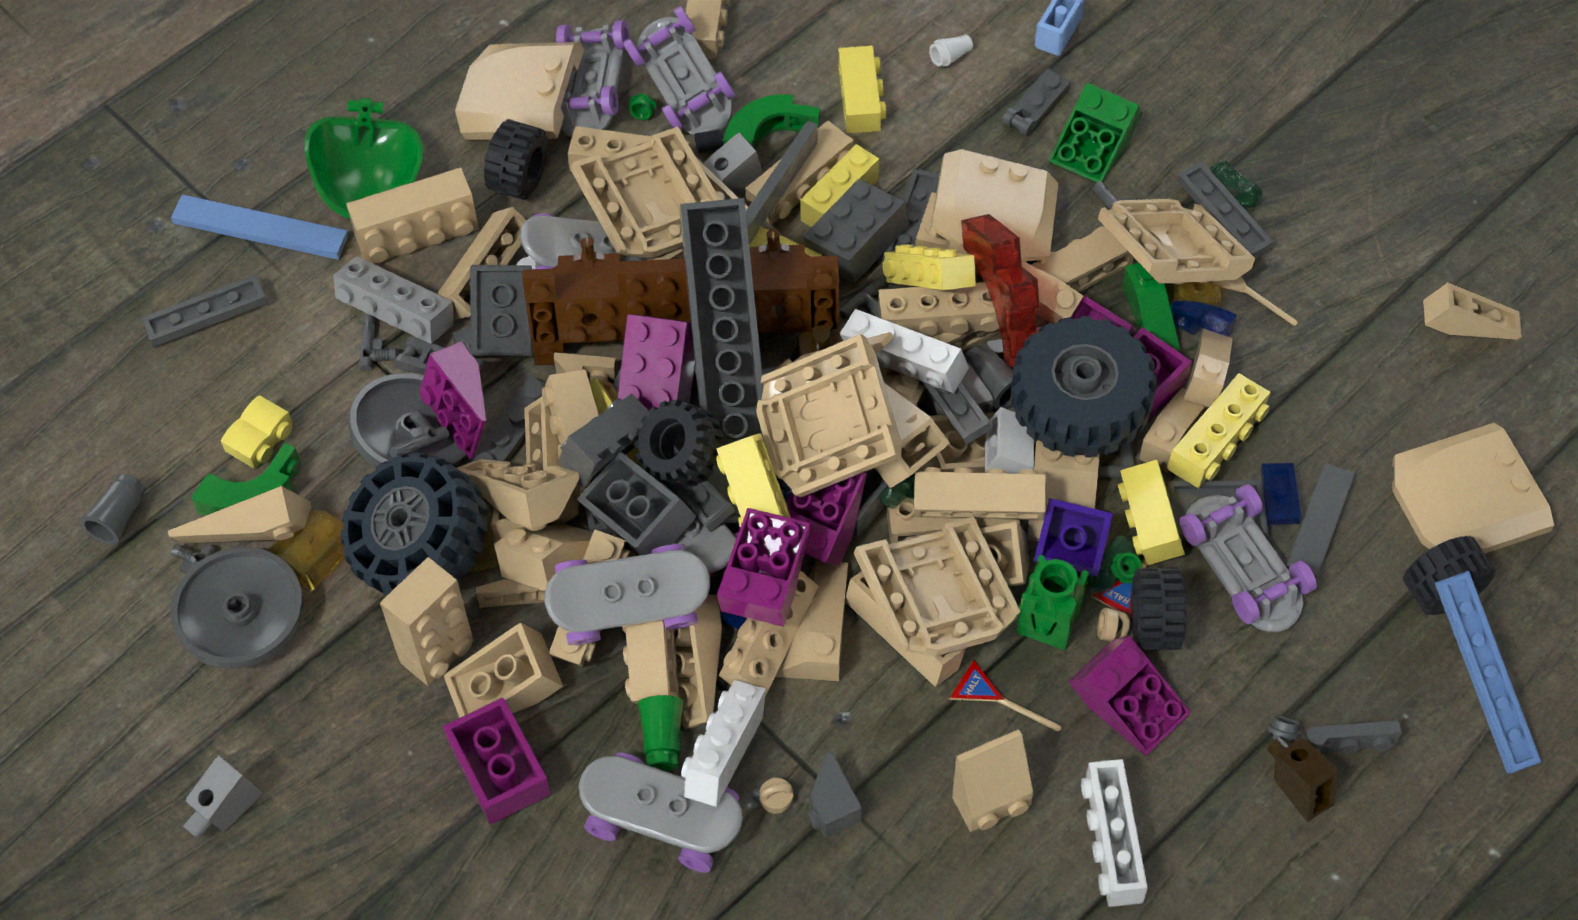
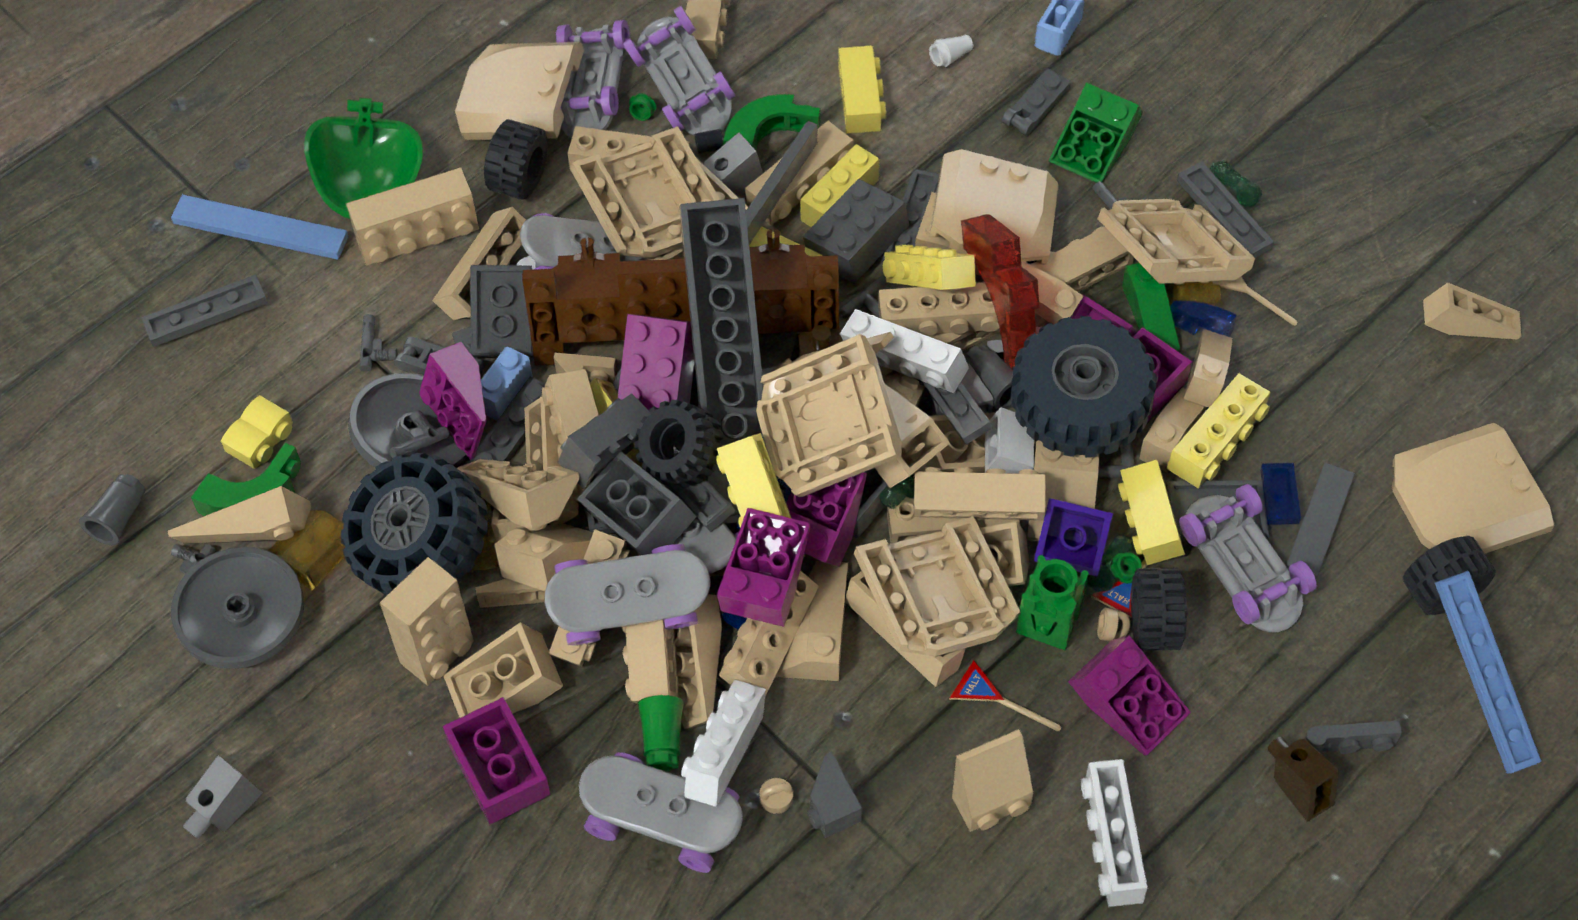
light grey brick [333,256,454,344] -> none
dark grey plate [1267,716,1302,743] -> none
none -> light blue brick [481,346,533,421]

